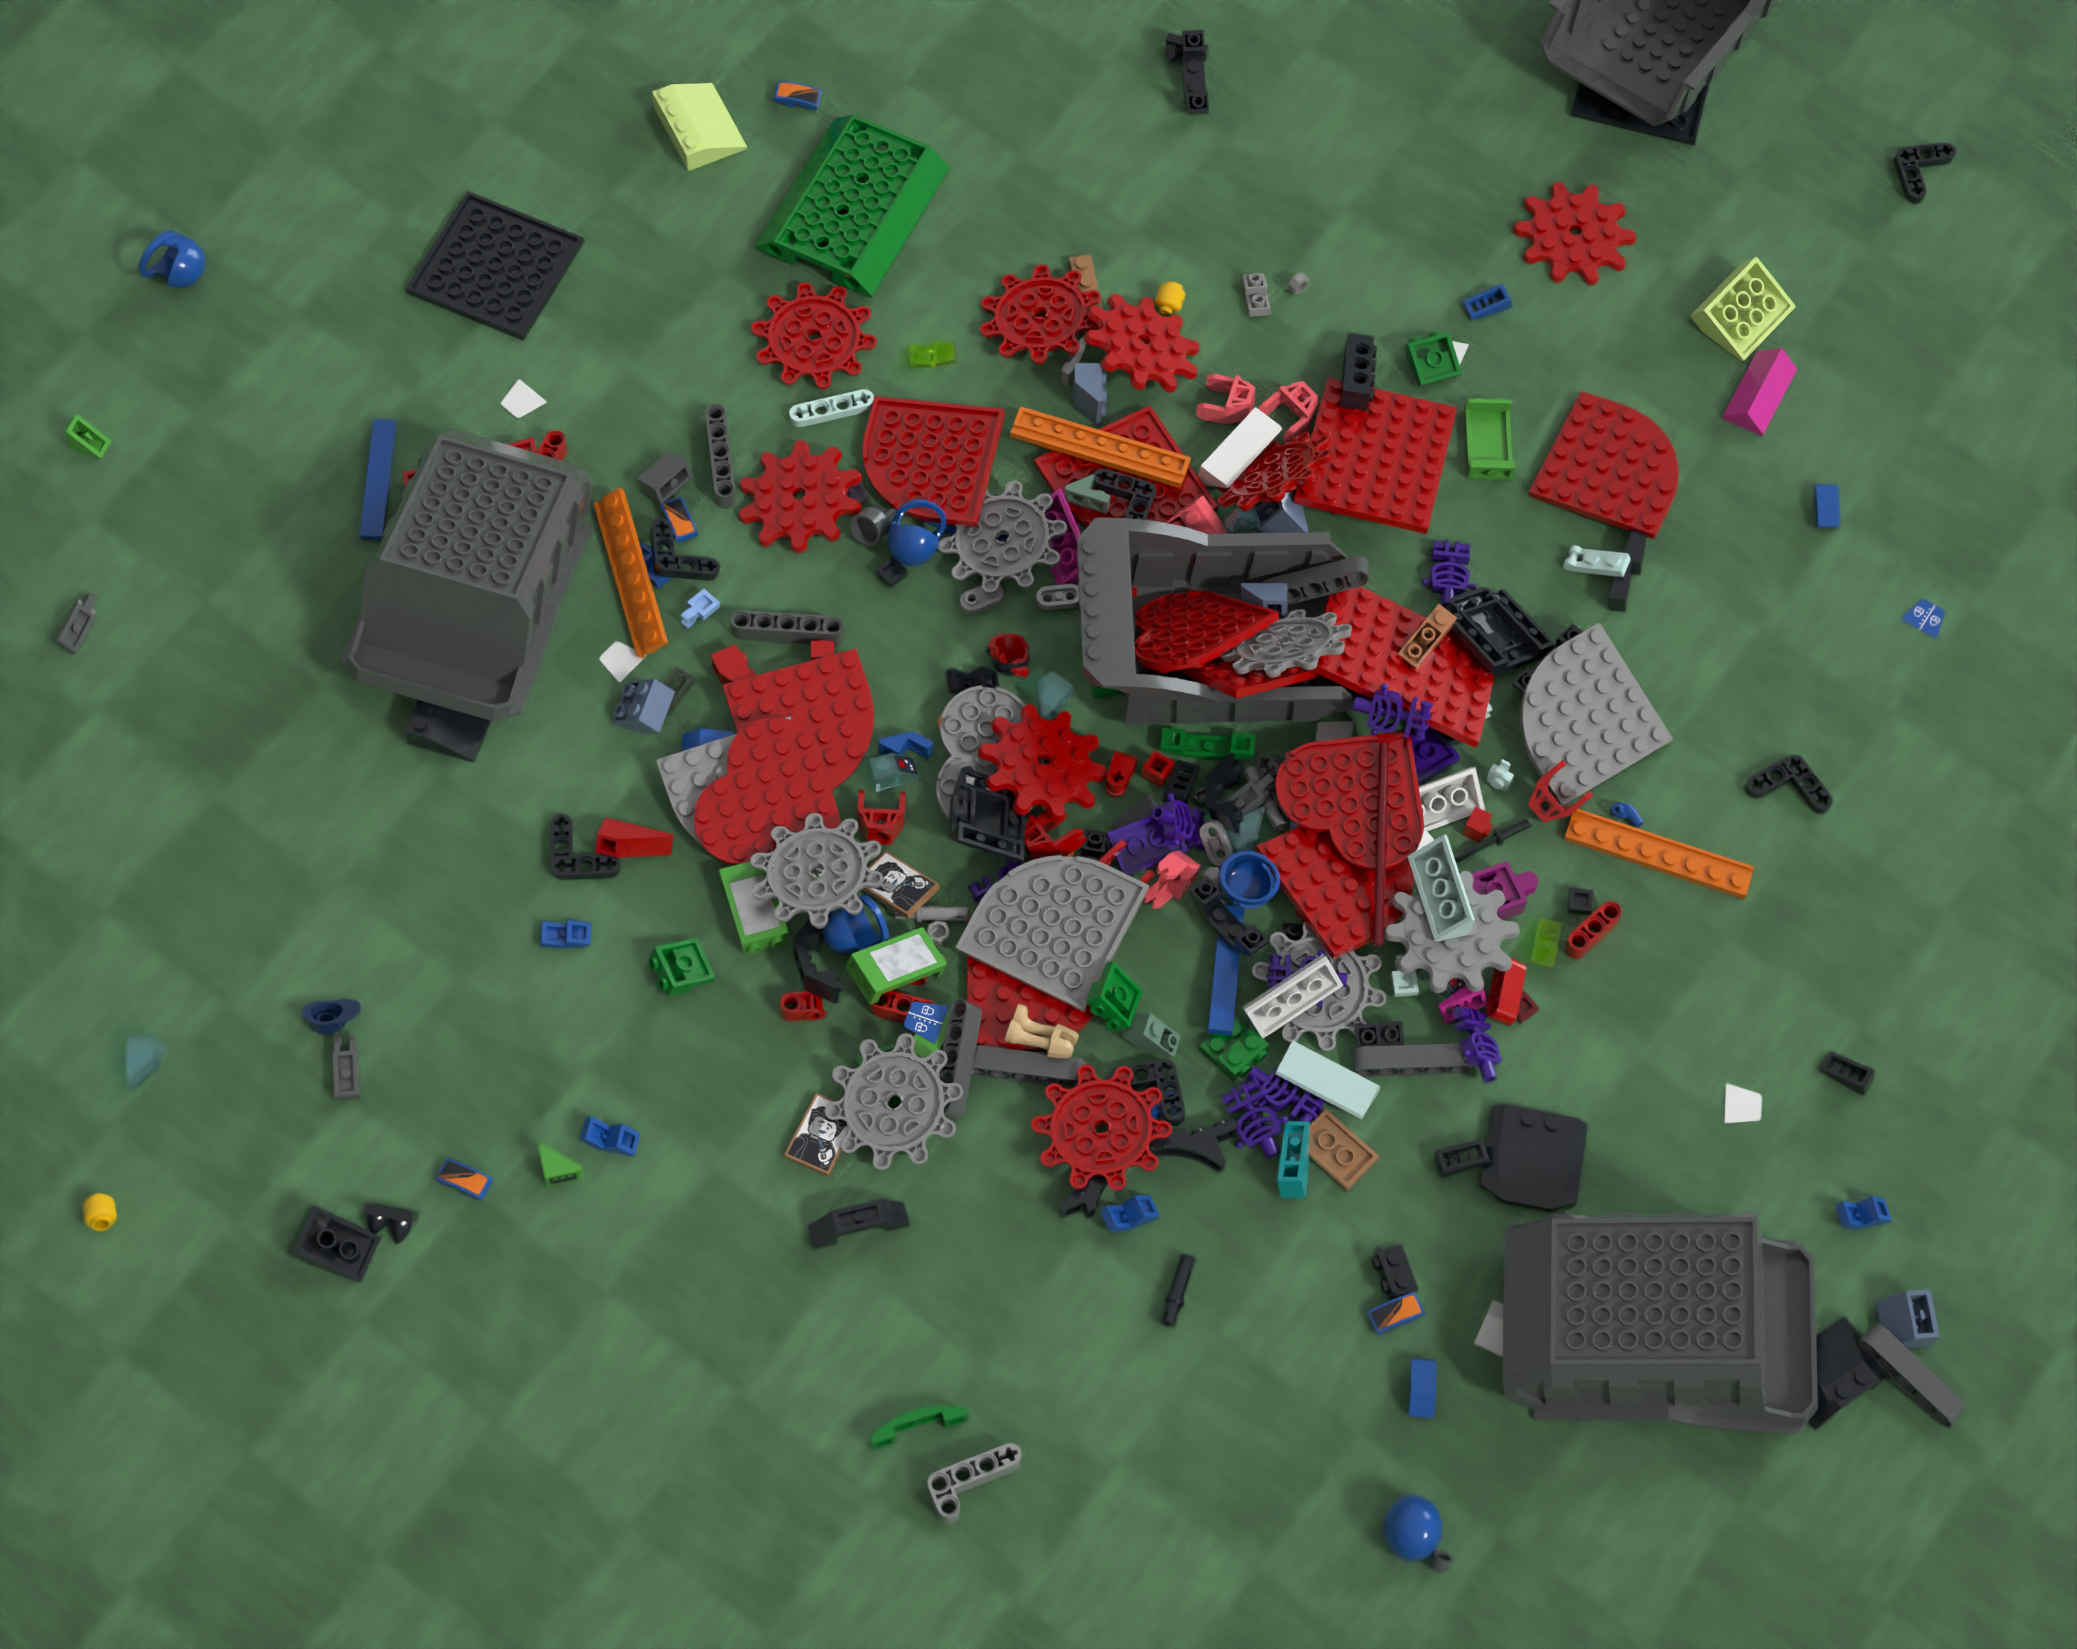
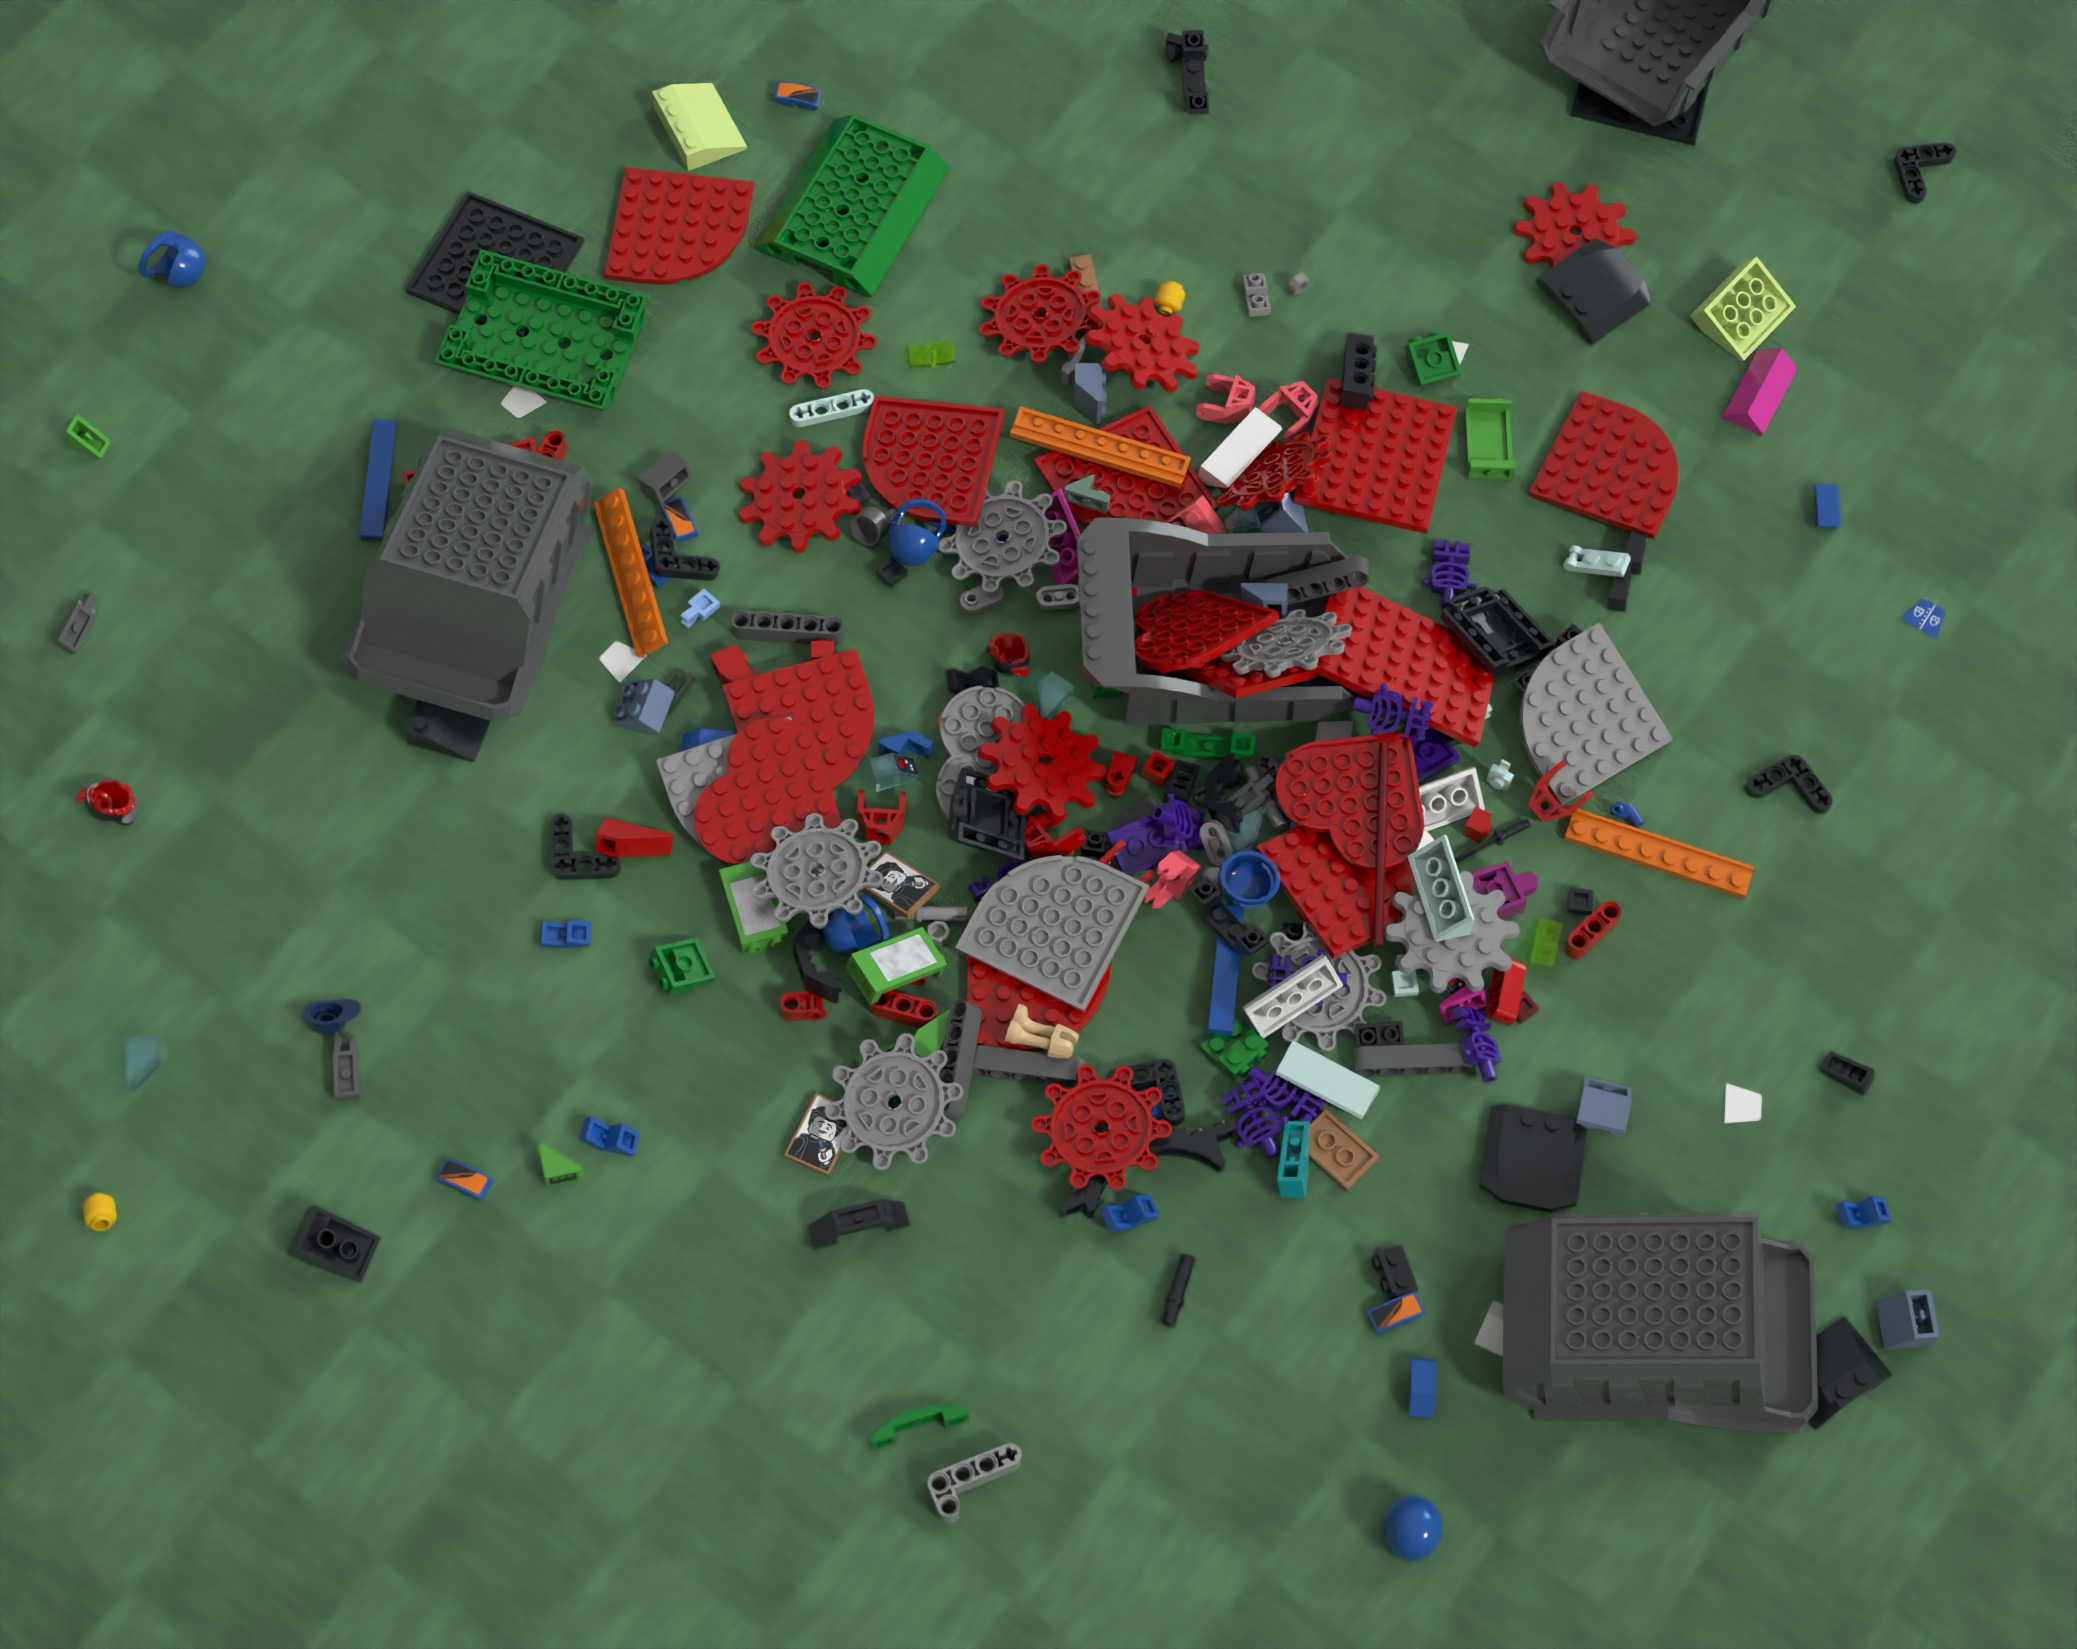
black tile [363,1202,419,1245] -> none
dark grey beam [705,403,736,509] -> none
blue sticker [904,1002,949,1044] -> none
green plate [1086,961,1143,1032] -> none
black beam [1093,469,1156,520] -> none
sand green slope [1123,1013,1181,1058] -> none
nougat slope [1398,604,1457,669] -> none
dark grey hinge [1430,1550,1453,1573] -> none
black slope [1434,1139,1490,1178] -> none
blue slope [1463,283,1512,320] -> none
dark grey beam [1858,1323,1966,1427] -> none
none -> red hair [76,780,138,826]
none -> green slope [434,249,648,411]
none -> red plate [604,167,755,285]
none -> black wedge [1536,238,1651,346]
none -> sand blue slope [1576,1076,1632,1135]

